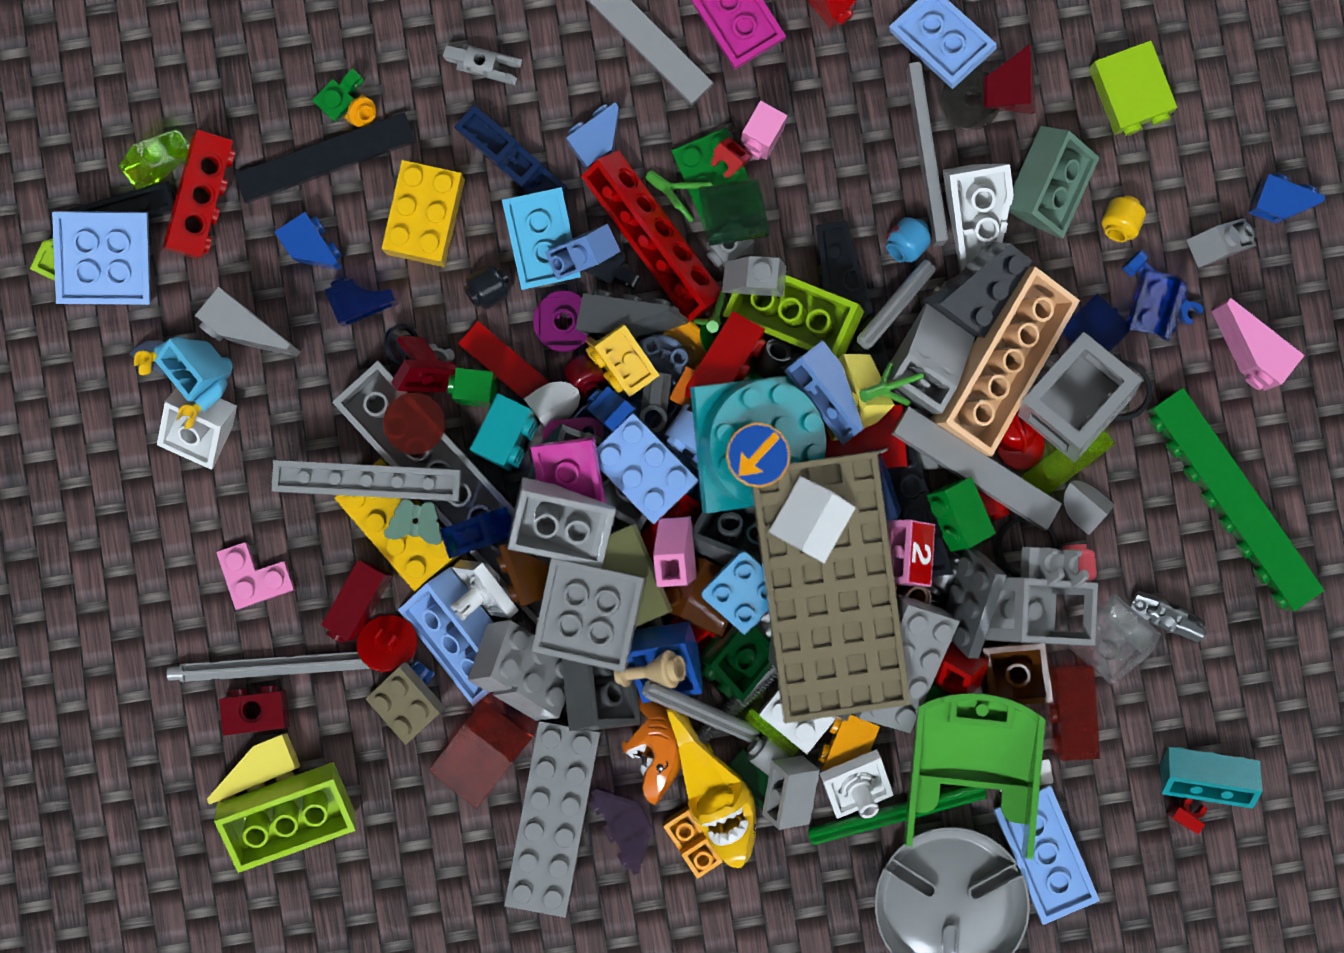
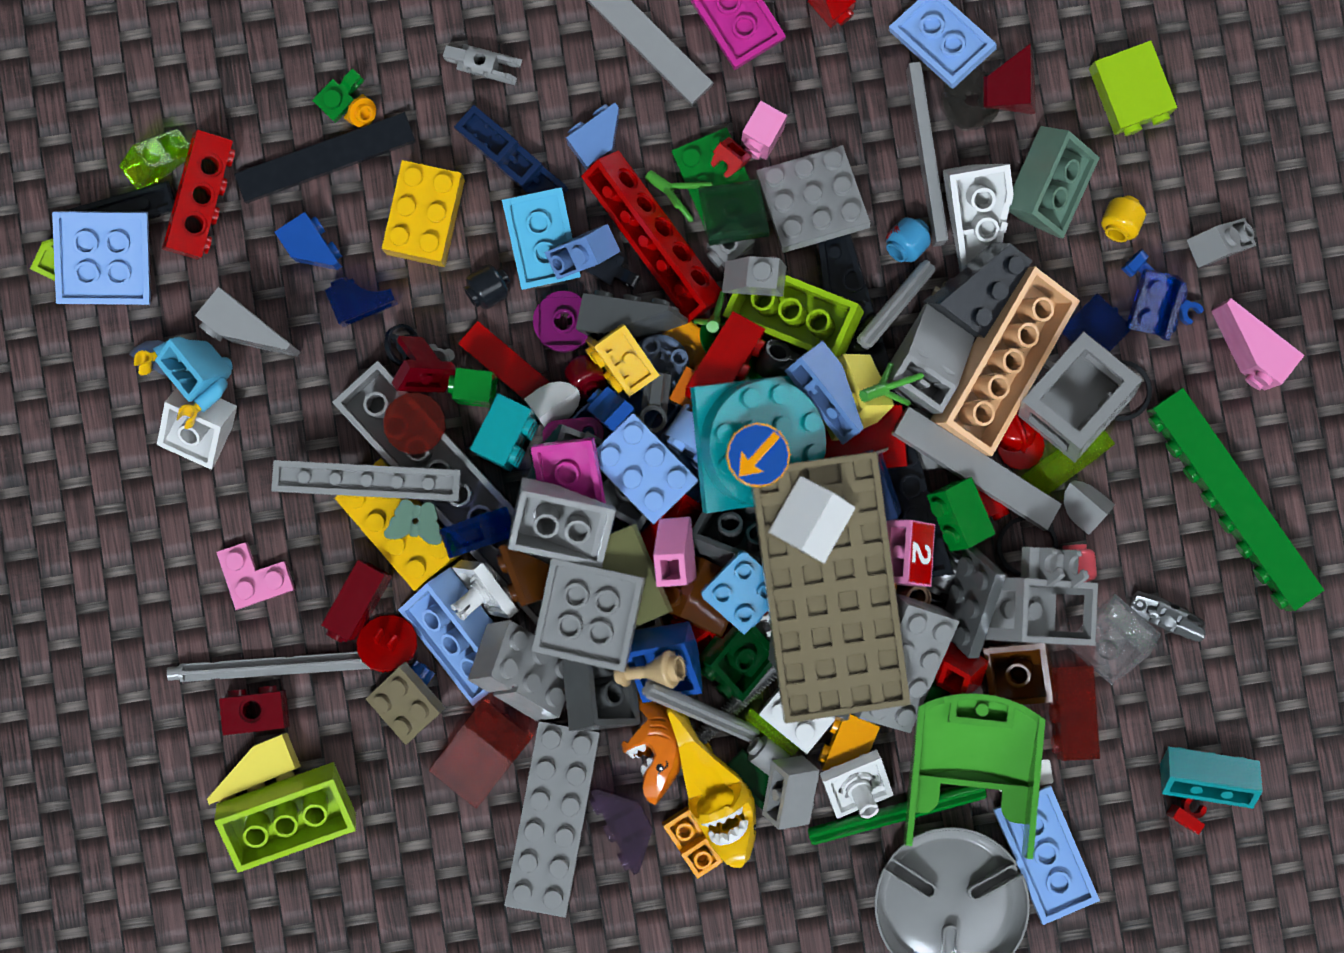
blue slope [1248,173,1326,224] -> none
none -> light grey plate [756,145,870,253]

